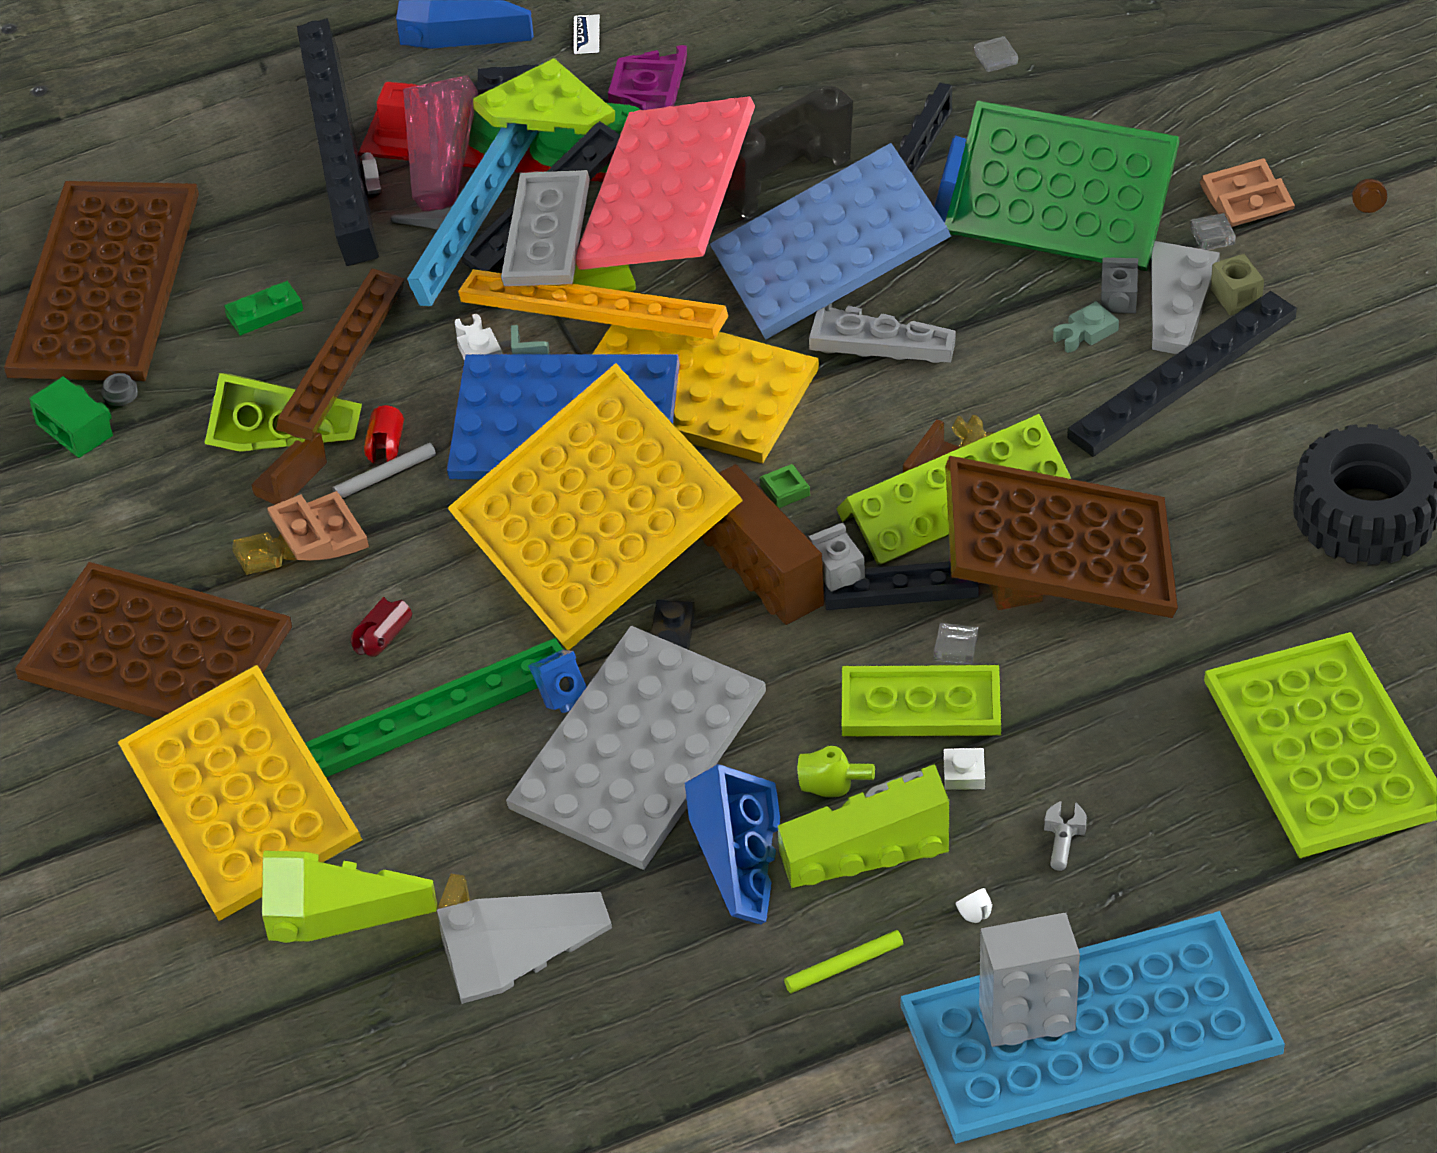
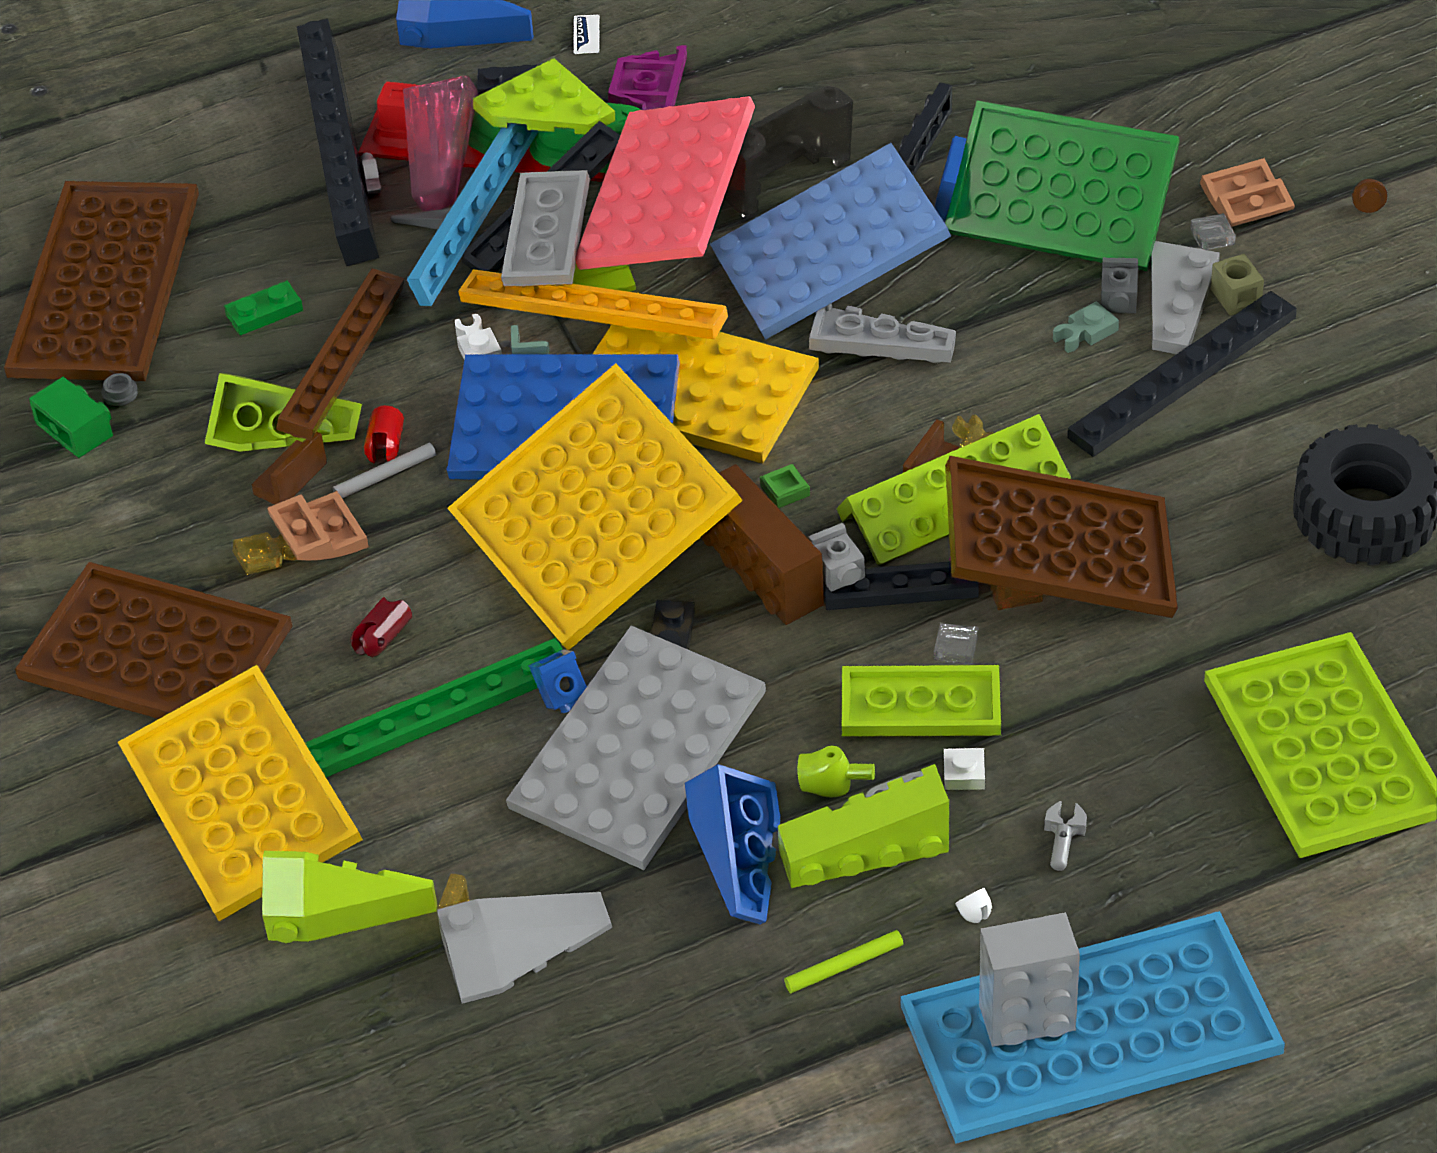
clear tile [975,36,1018,72] -> none

